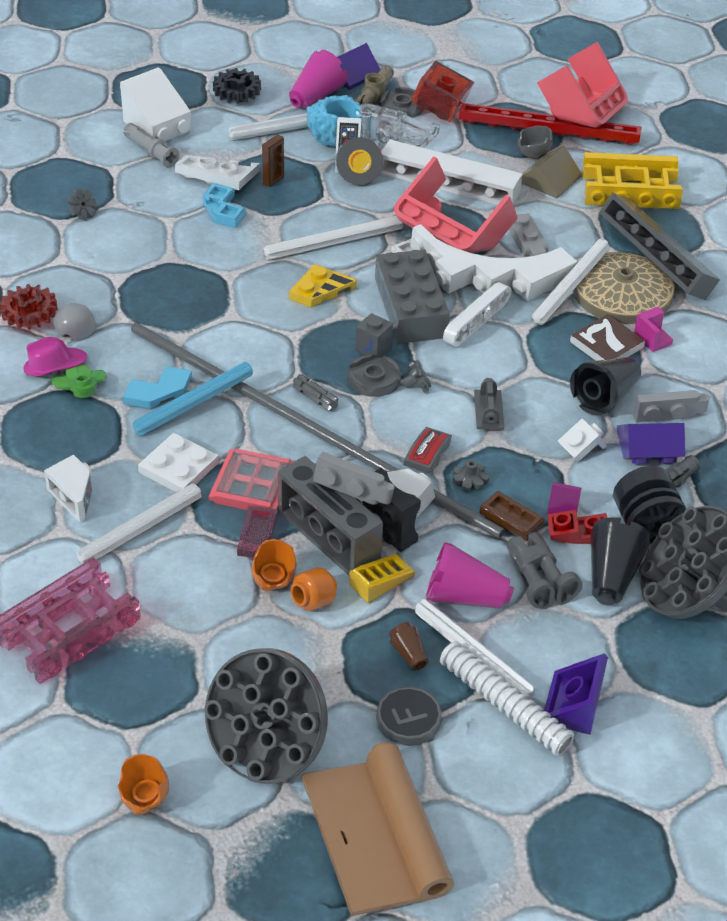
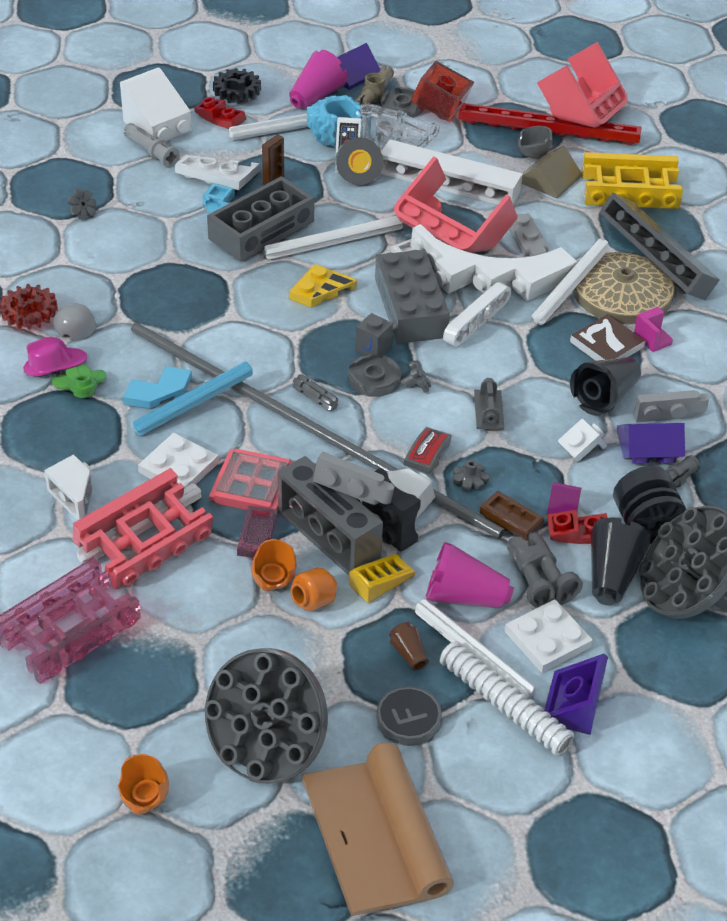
none -> coral fence [72,468,214,589]
none -> red slope [194,97,246,129]
none -> dark grey brick [207,176,315,262]
none -> white plate [505,599,593,673]

